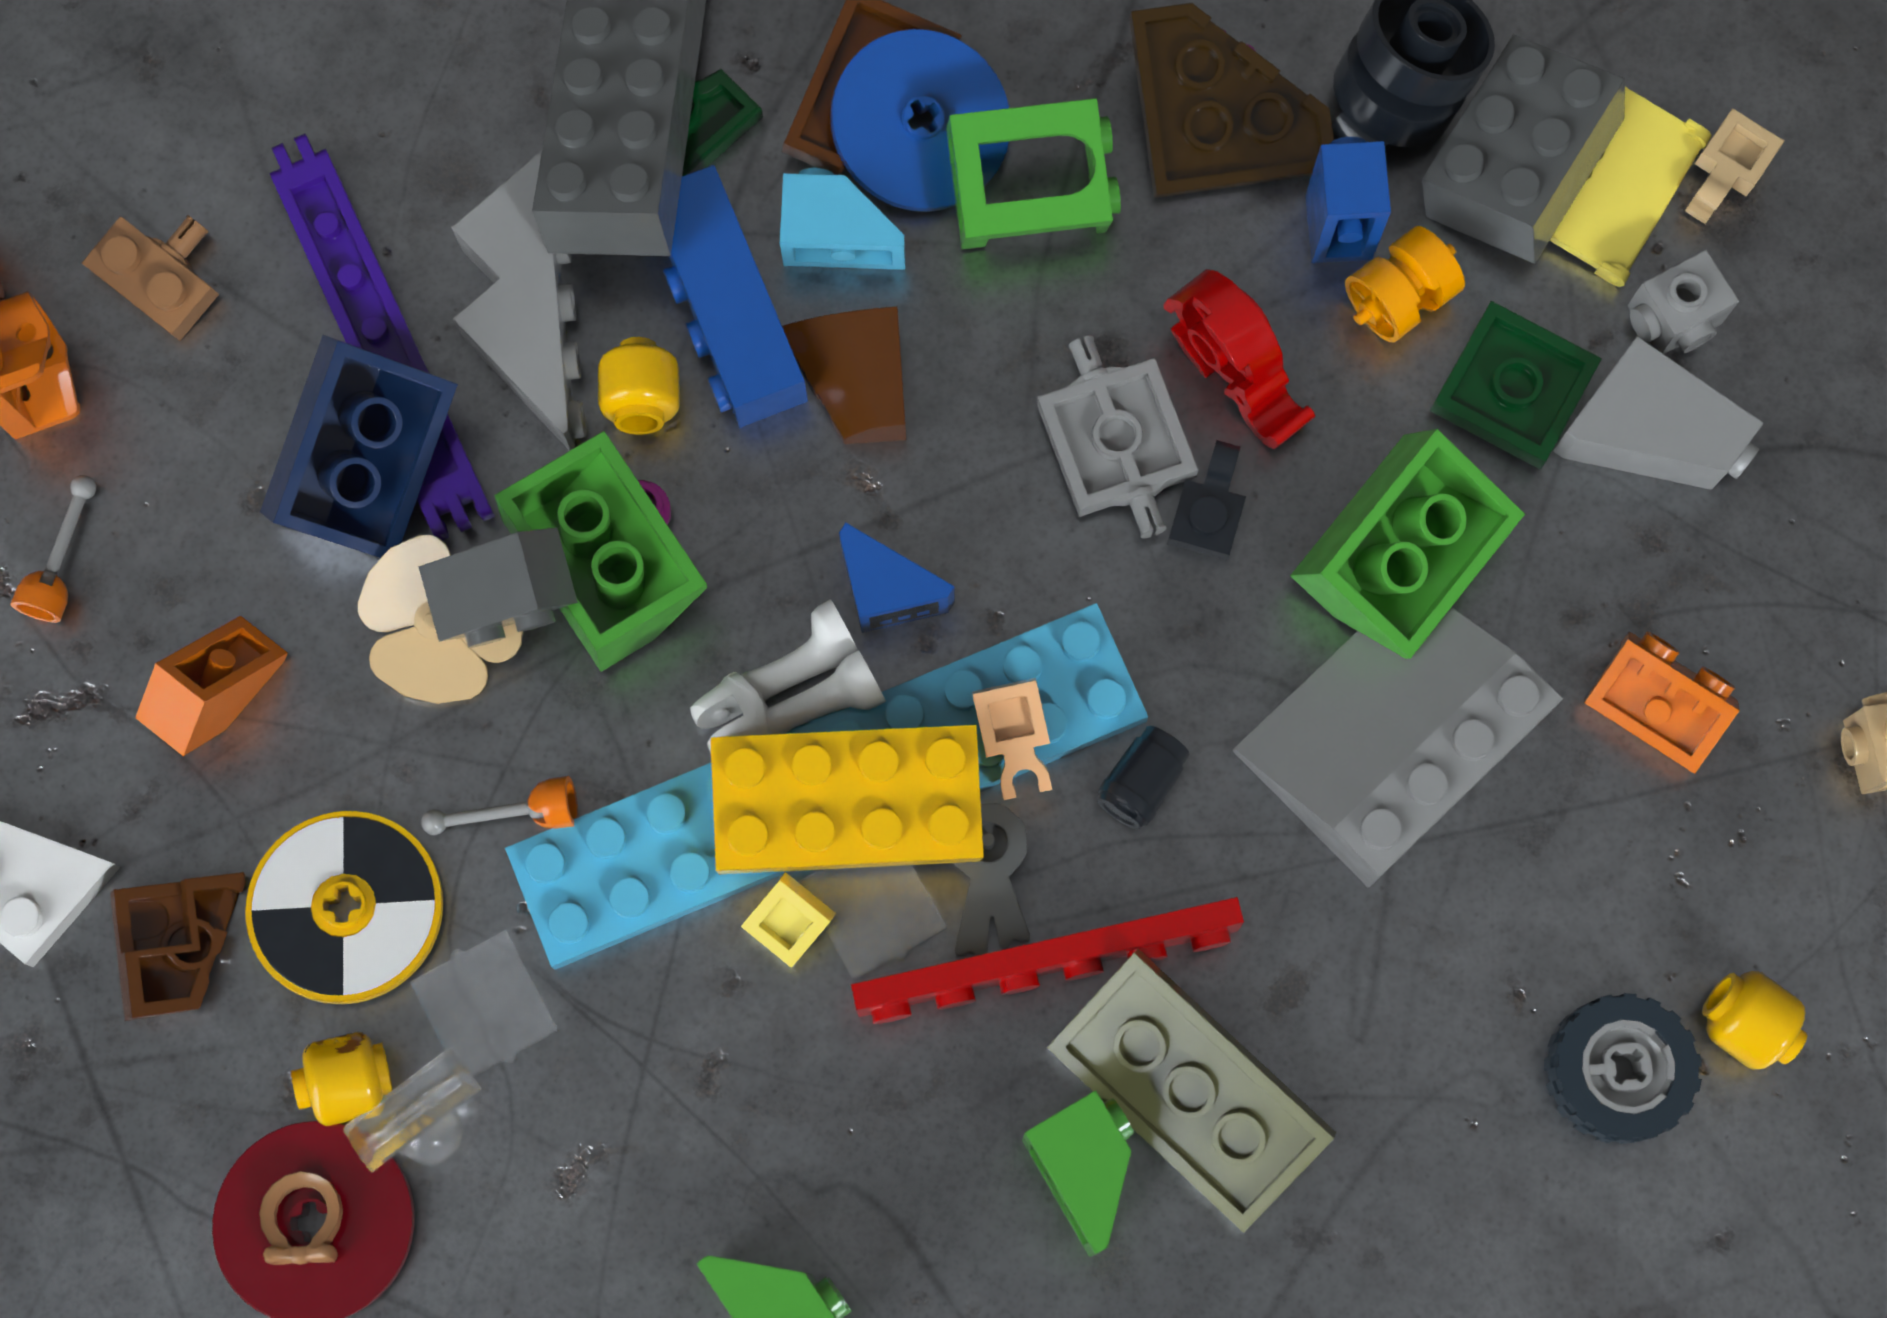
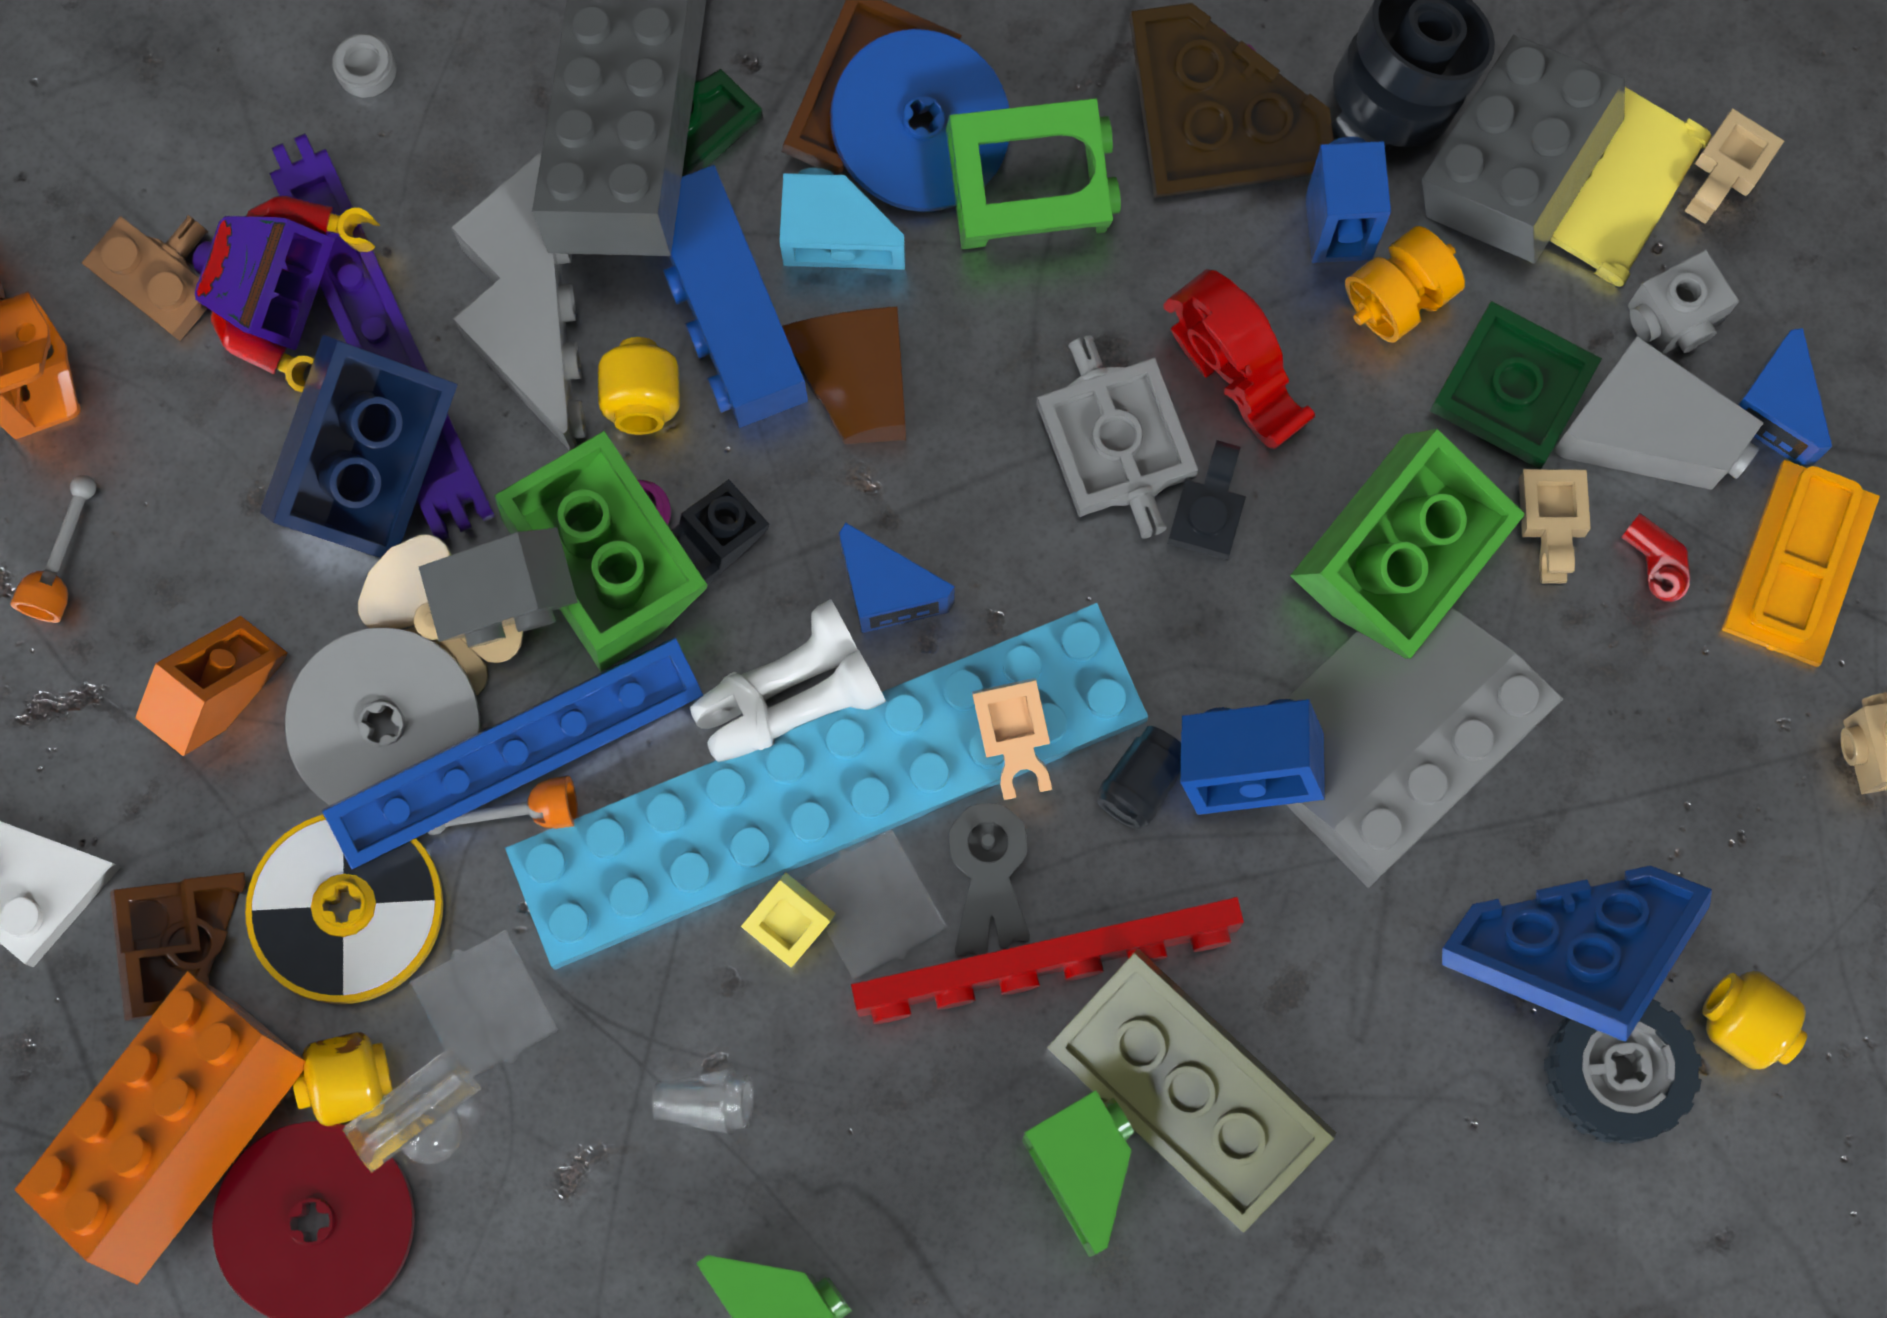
medium nougat piece [259,1172,343,1265] -> none
yellow brick [710,725,984,875] -> none
orange bracket [1584,631,1740,774] -> none
none -> orange brick [14,971,305,1285]
none -> torso [193,195,380,393]
none -> light grey piece [285,628,480,805]
none -> blue plate [322,638,703,869]
none -> light grey tile [332,33,397,98]
none -> clear cone [652,1068,754,1135]
none -> black slope [671,479,770,585]
none -> blue brick [1180,699,1325,815]
none -> blue plate [1442,865,1712,1042]
none -> tan plate [1519,469,1591,584]
none -> red arm [1621,513,1690,602]
none -> light orange piece [1721,460,1880,667]
none -> blue slope [1737,328,1832,467]

